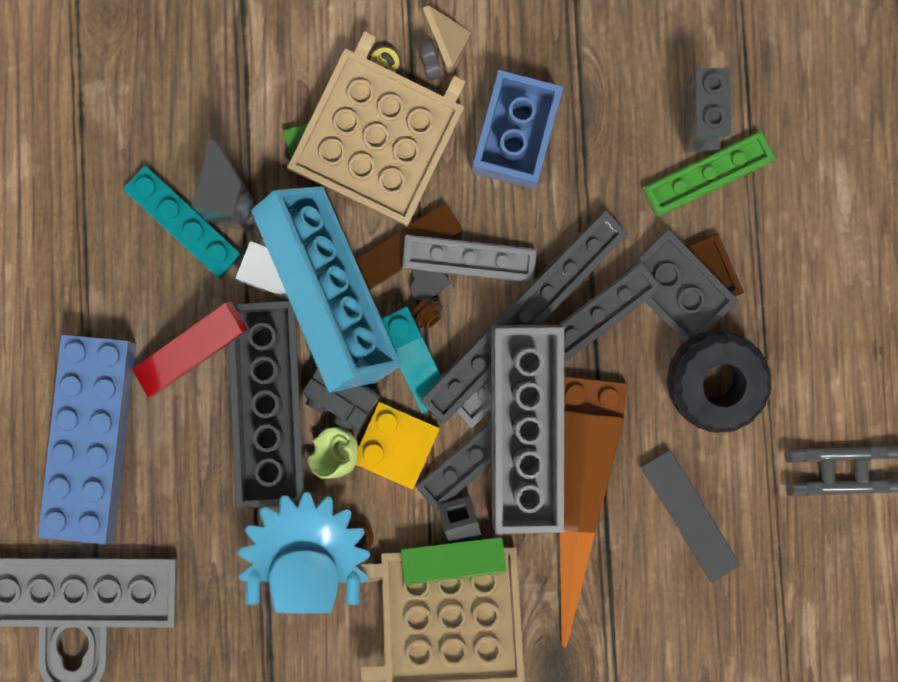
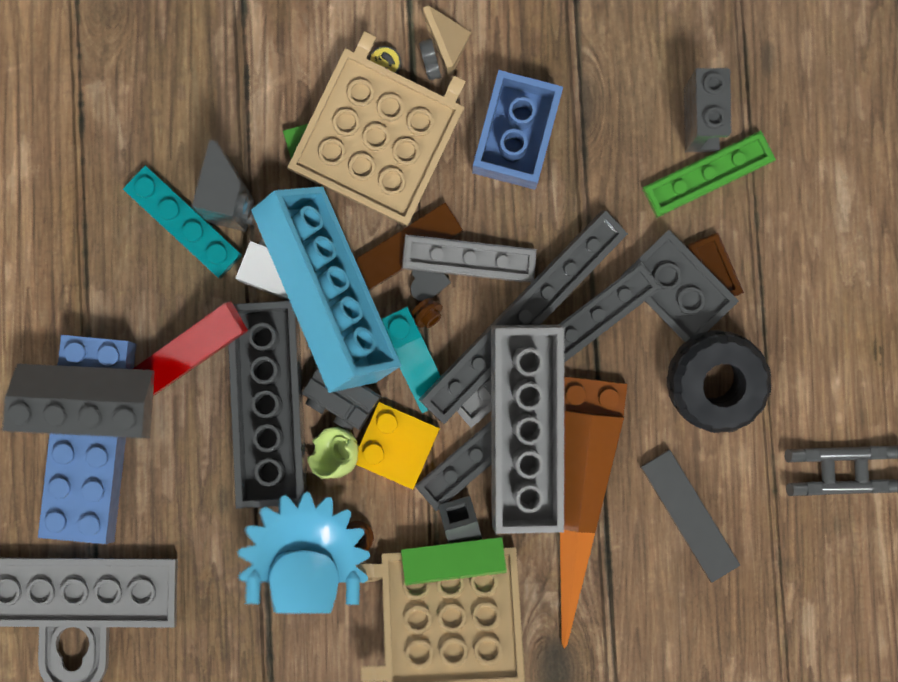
none -> dark grey slope [2,364,155,439]

